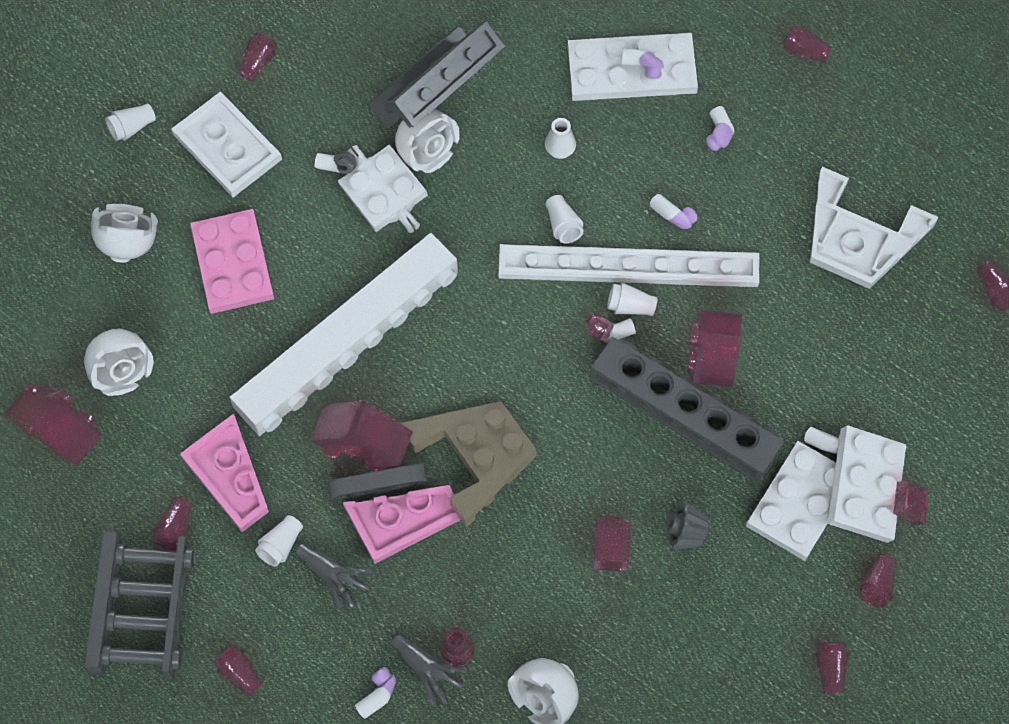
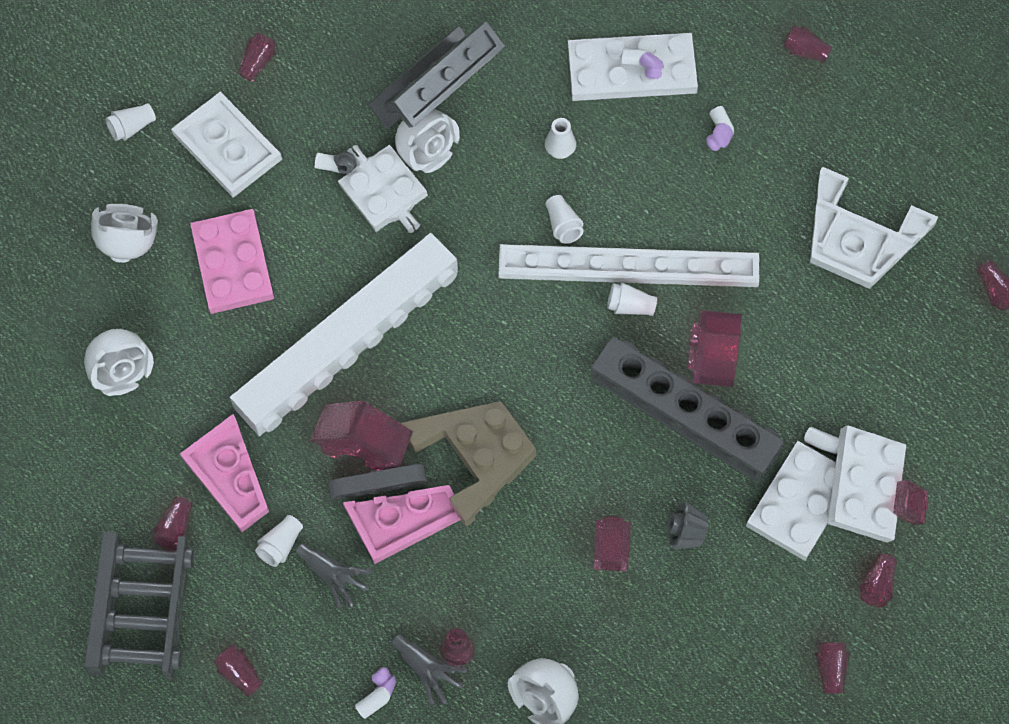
clear pink brick [4,384,102,466] -> none
arm [586,313,636,343] -> none
arm [650,194,697,229] -> none

